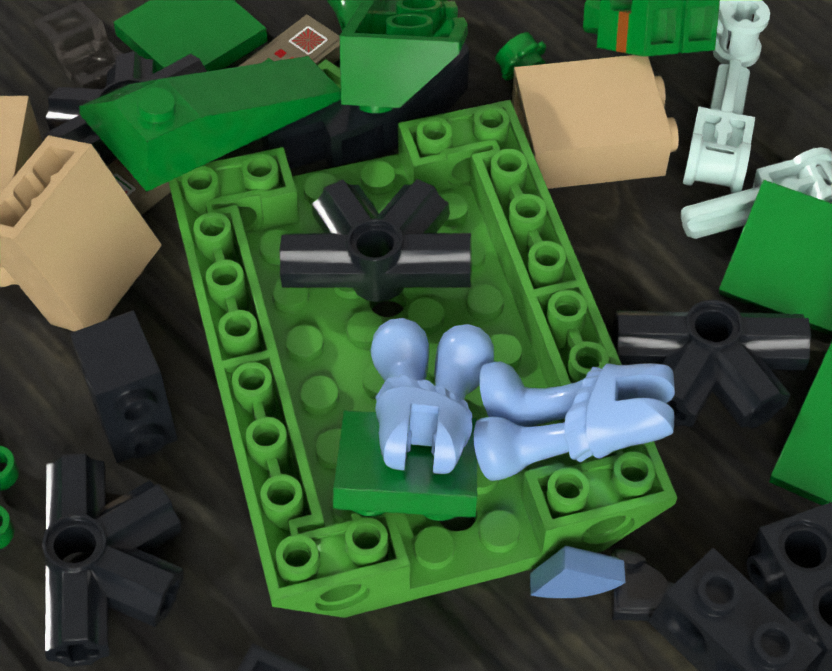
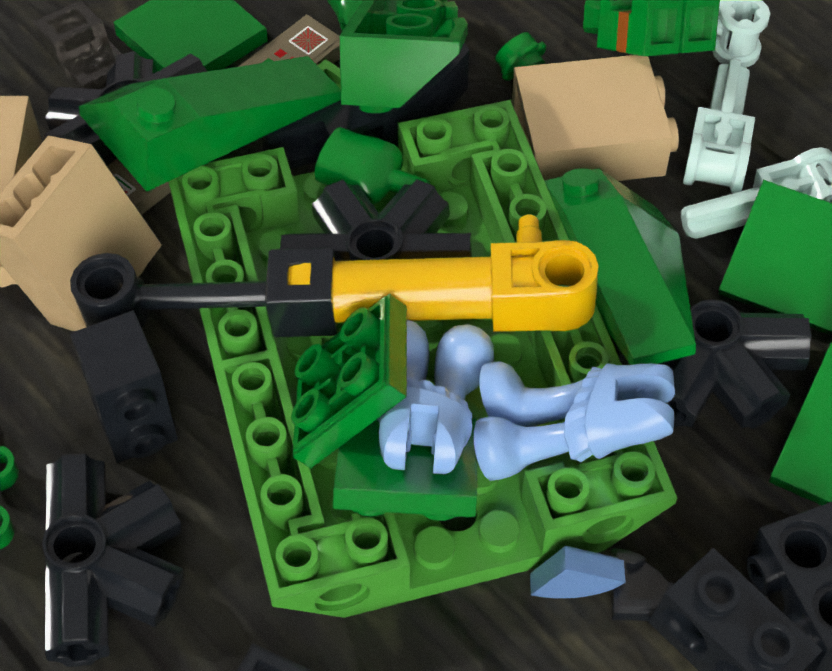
none -> yellow piece [70,214,598,337]
none -> green tile [291,294,407,469]
none -> green piece [315,127,431,205]
none -> green wedge [544,168,696,365]

